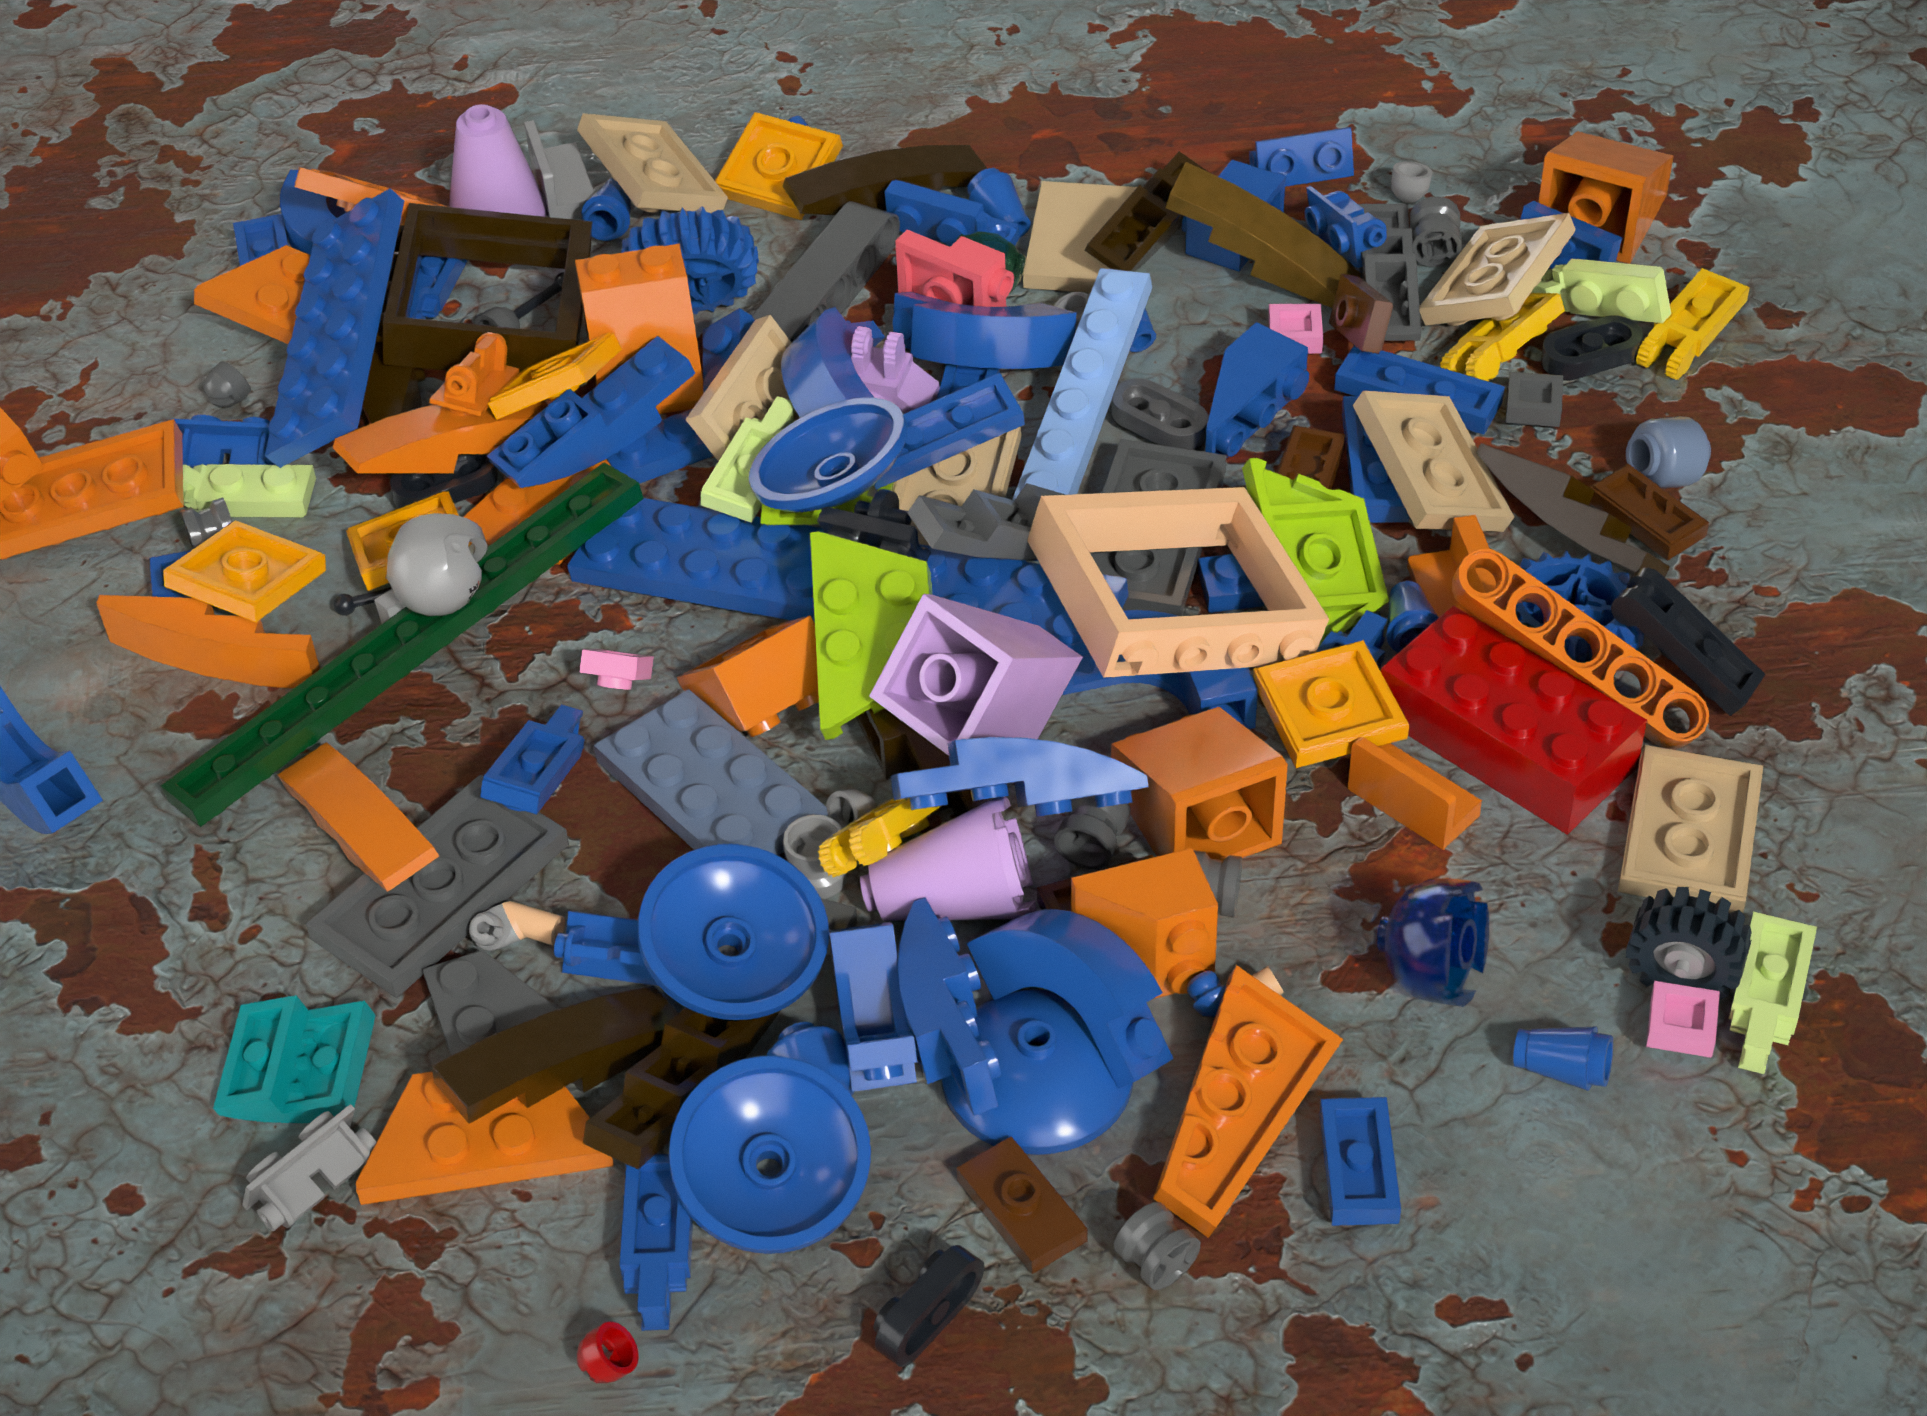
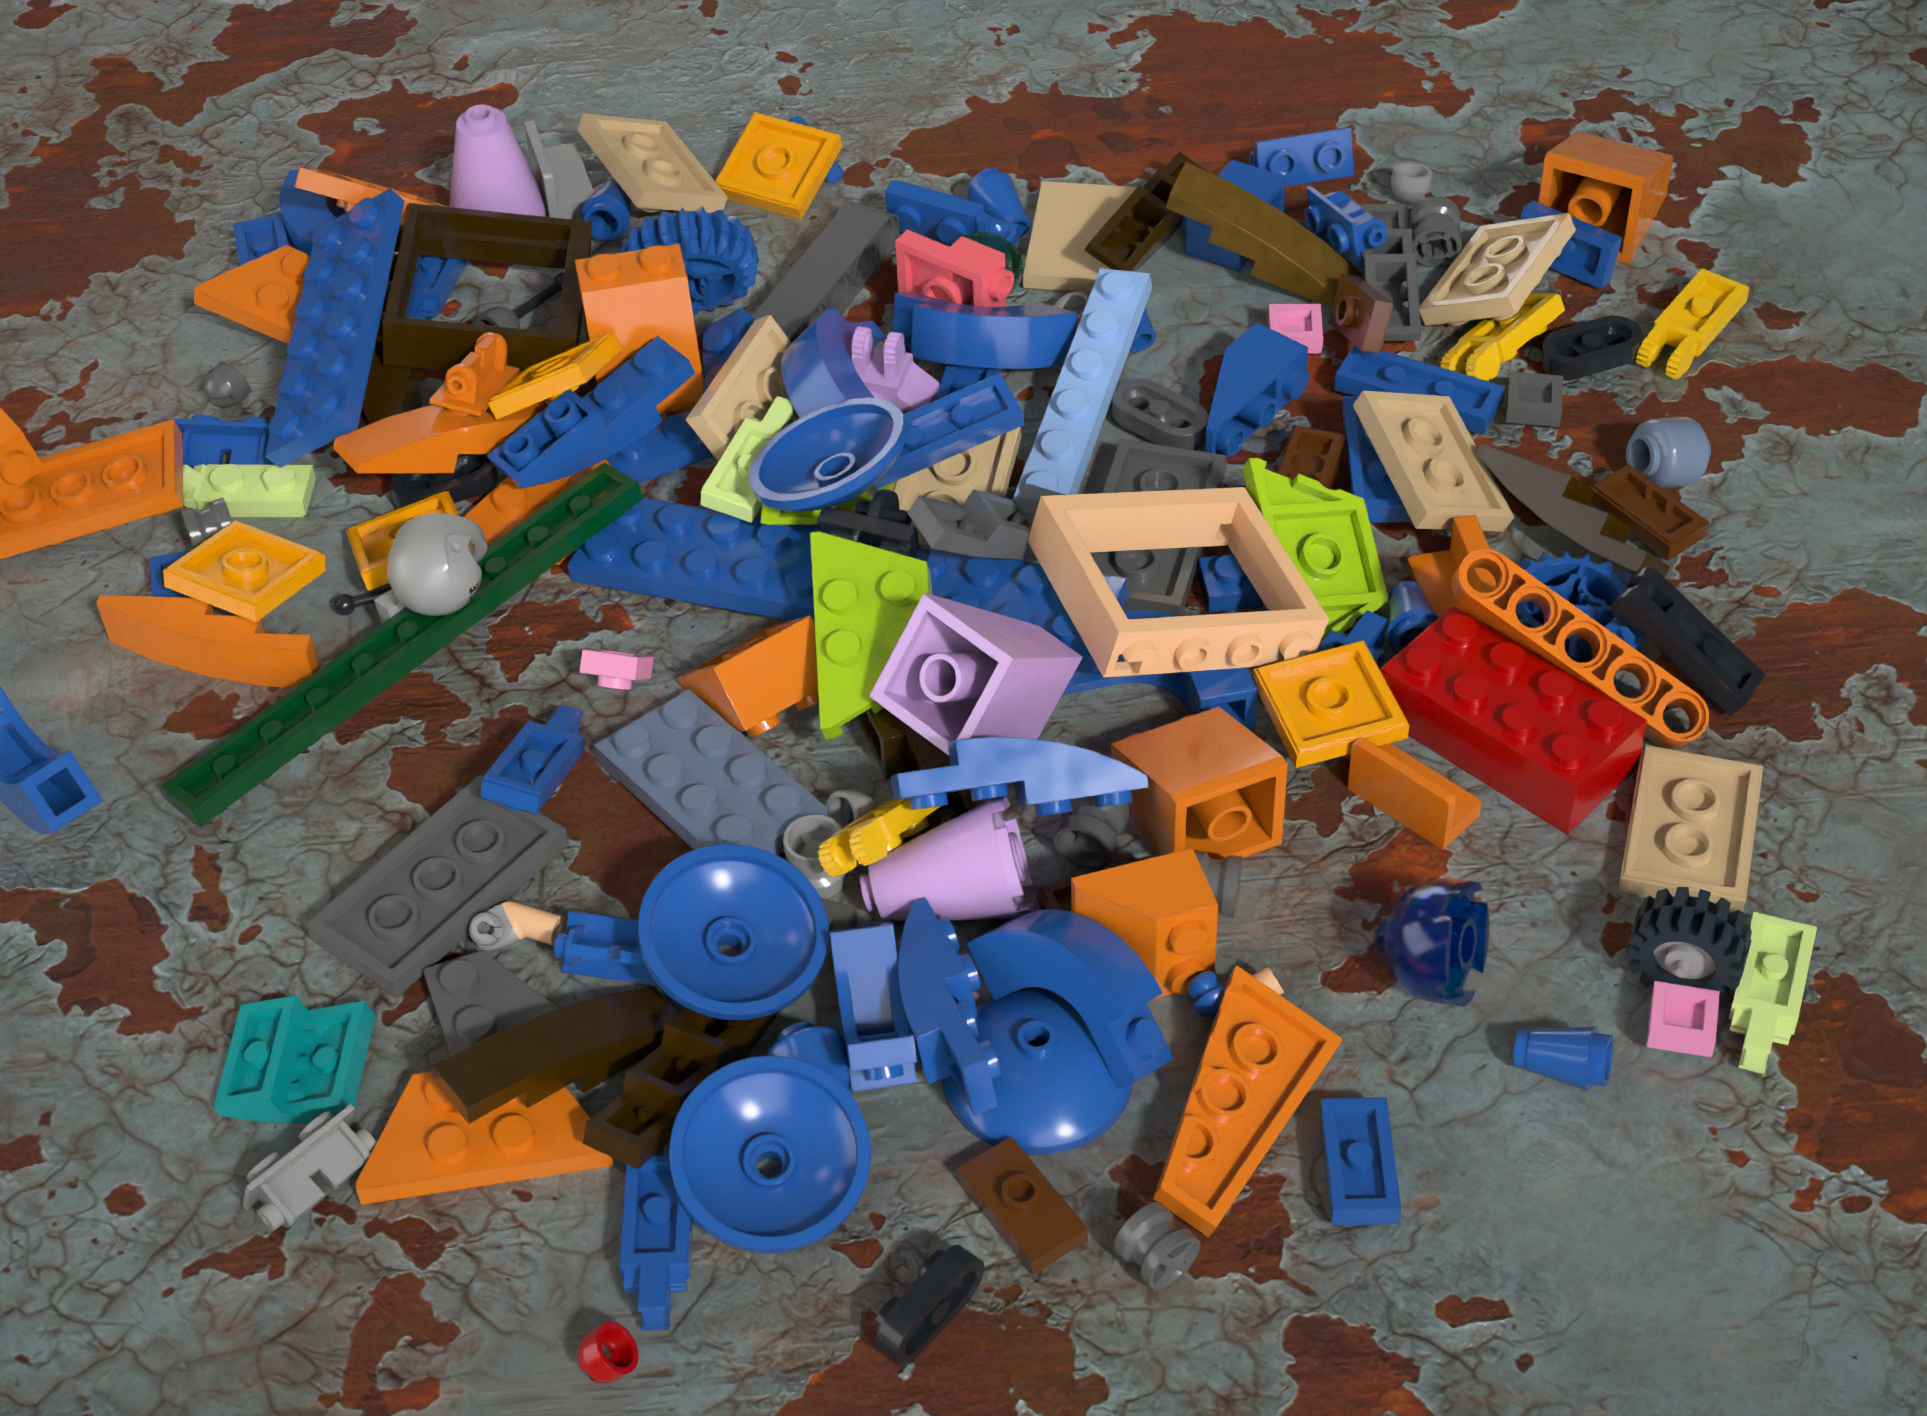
orange slope [277,742,439,892] -> none
dark brown slope [782,145,987,215] -> none
yellowish green hinge [1531,258,1671,323] -> none

